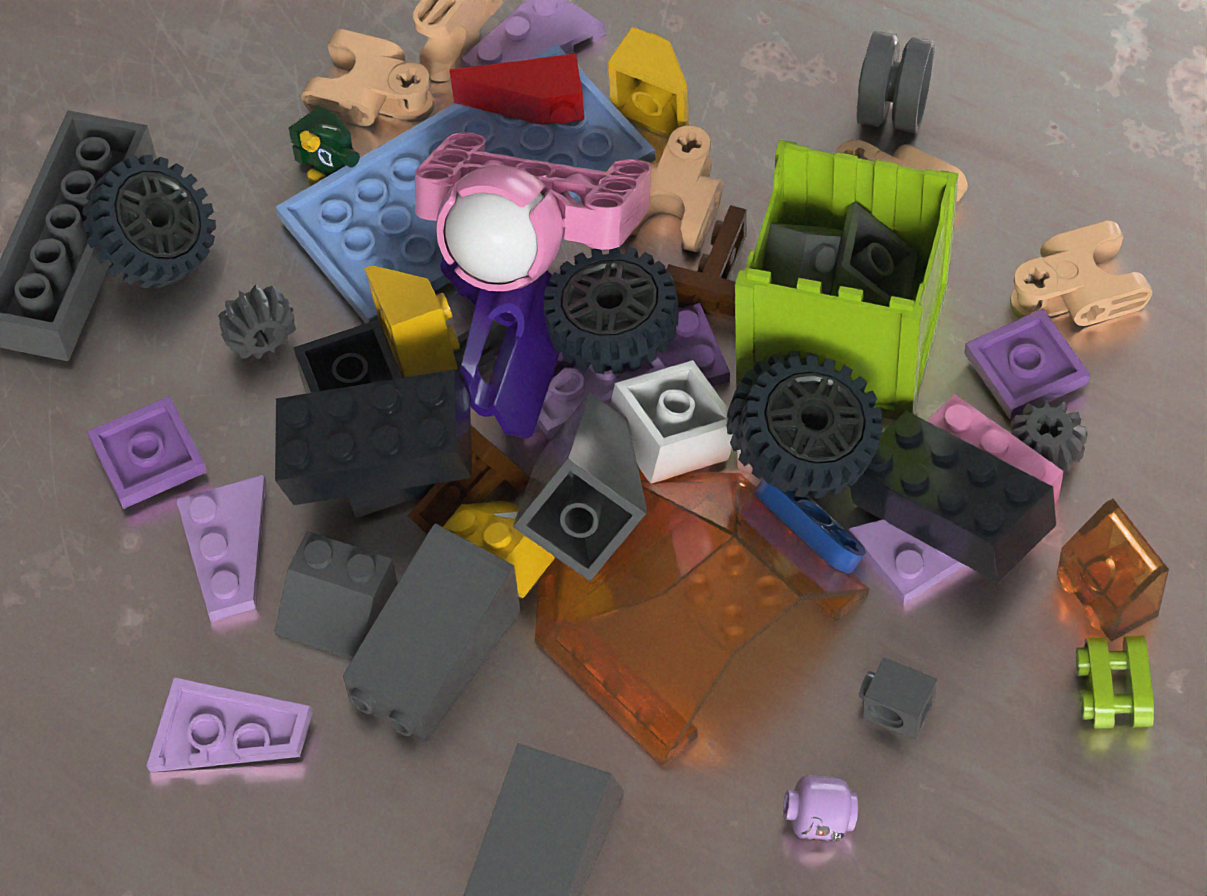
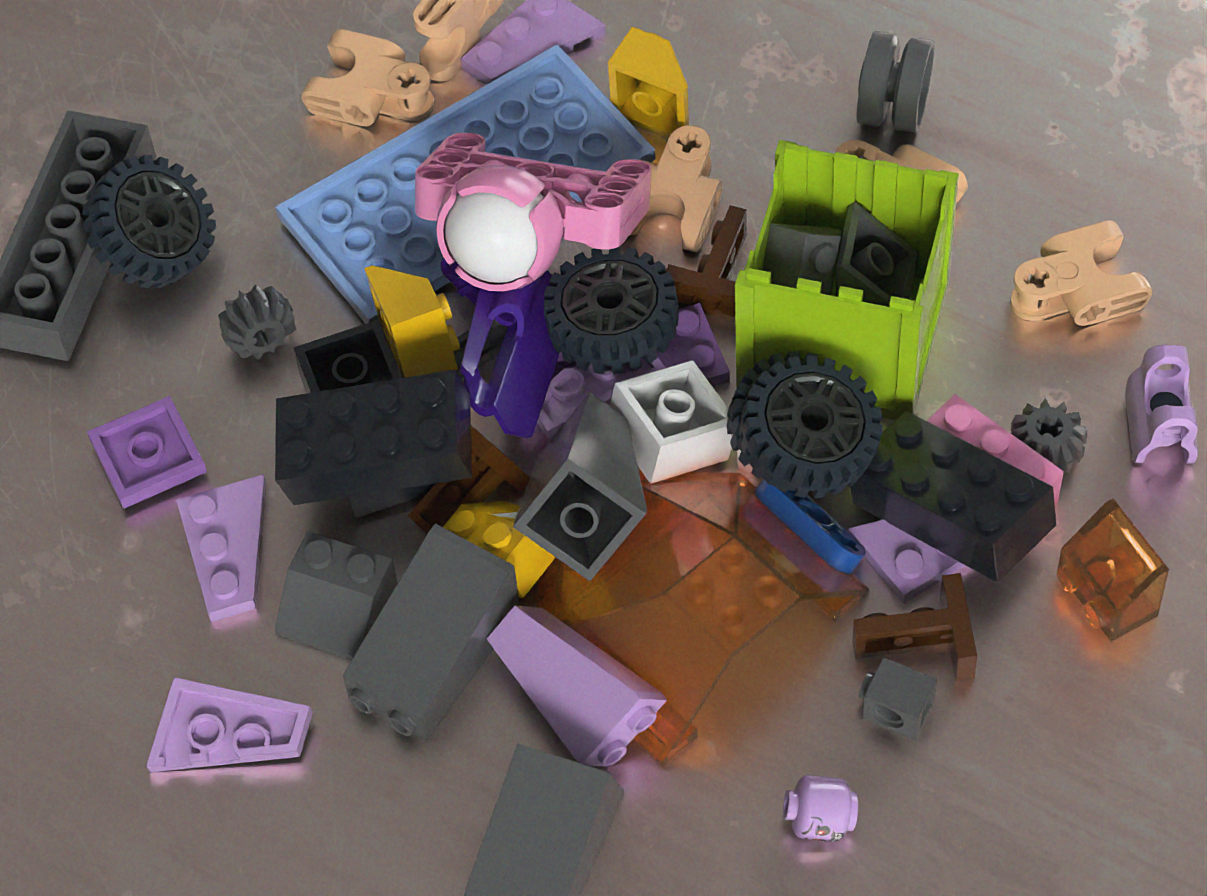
dark green piece [288,106,360,186] -> none
red slope [449,53,585,125] -> none
medium lavender plate [964,309,1090,420] -> none
lime brick [1076,635,1154,729] -> none
none -> lavender slope [487,606,667,767]
none -> reddish brown bracket [852,573,977,681]
none -> lavender piece [1125,345,1198,464]

